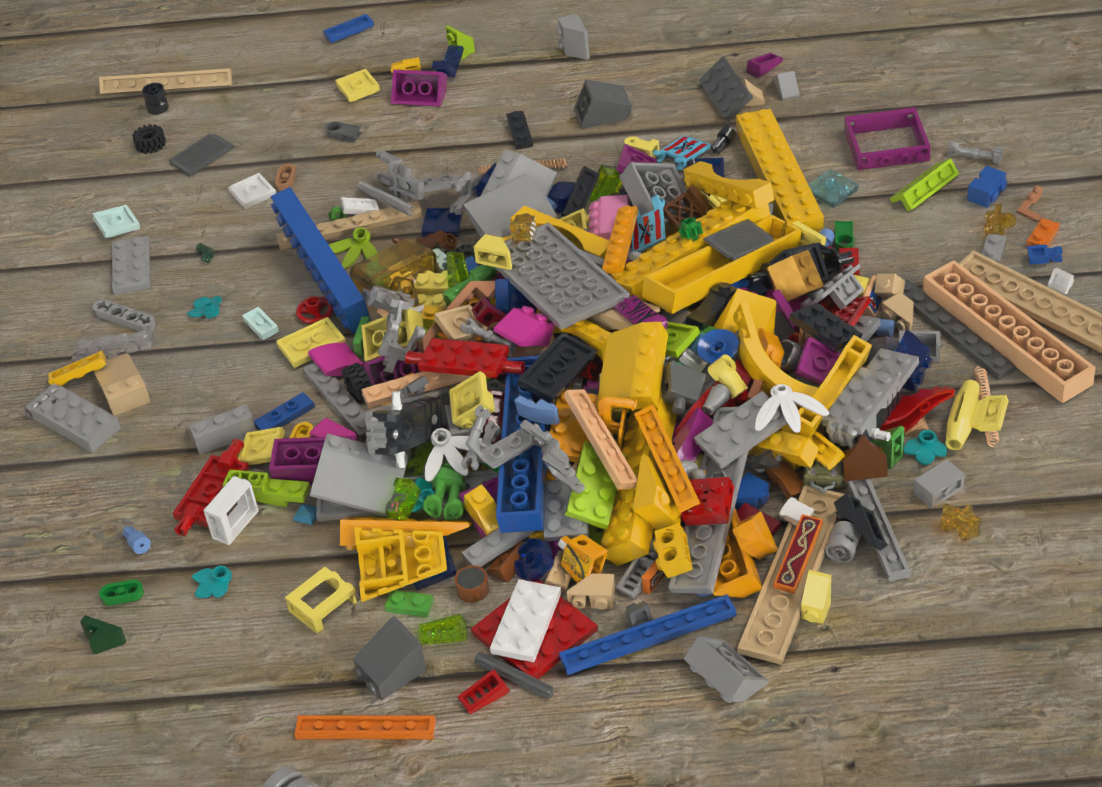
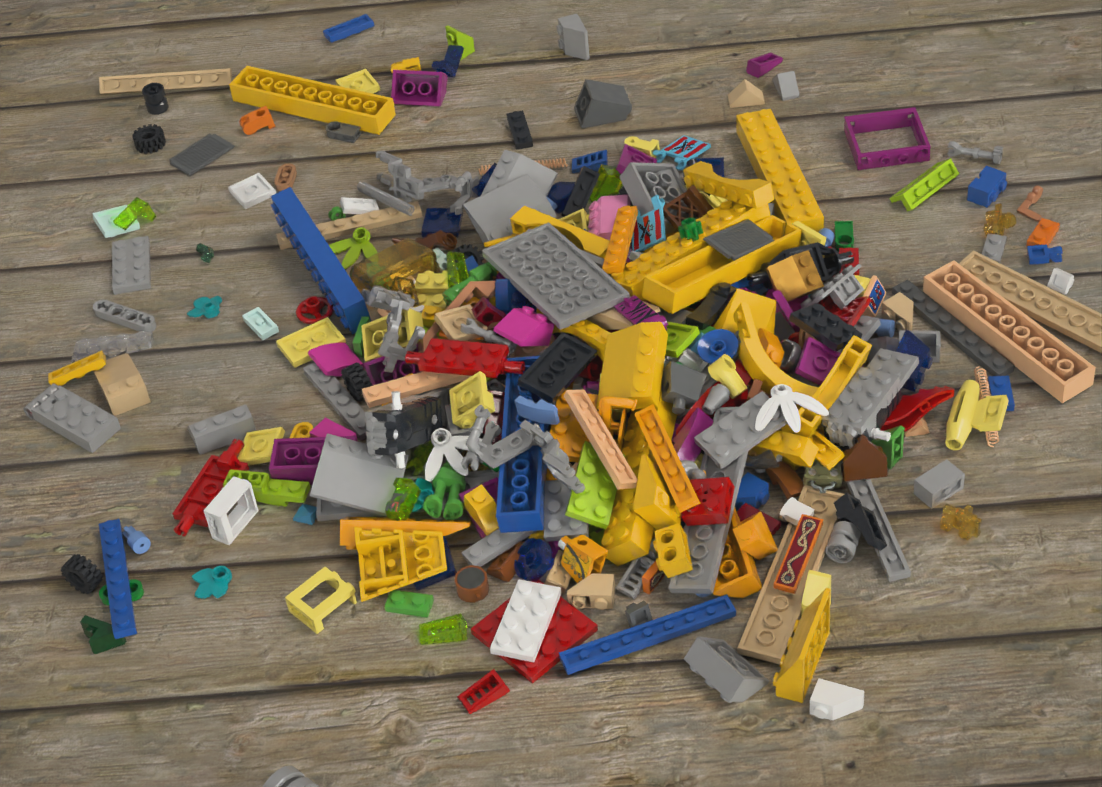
blue plate [254,392,315,430] -> none
orange tile [294,715,436,740] -> none
dark grey slope [353,616,426,700] -> none
dark grey plate [398,376,429,399] -> none
light yellow slope [474,234,512,270] -> none
dark grey axle [474,652,554,699] -> none
clear yellow brick [510,213,536,242] -> none
dark grey plate [699,56,753,122] -> none
black piece [711,125,737,154] -> none
clear light blue plate [808,169,858,208] -> none
tan brick [874,274,905,300] -> none
teal plate [904,430,947,465] -> none
none -> black tyre [61,554,103,594]
none -> blue plate [99,519,137,639]
none -> clear neon green bracket [113,197,157,230]
none -> yellow brick [229,66,396,135]
none -> orange leg [239,106,276,135]
none -> blue slope [572,150,608,173]
none -> yellow slope [773,588,831,703]
none -> white slope [810,678,864,721]
none -> blue plate [988,376,1015,411]

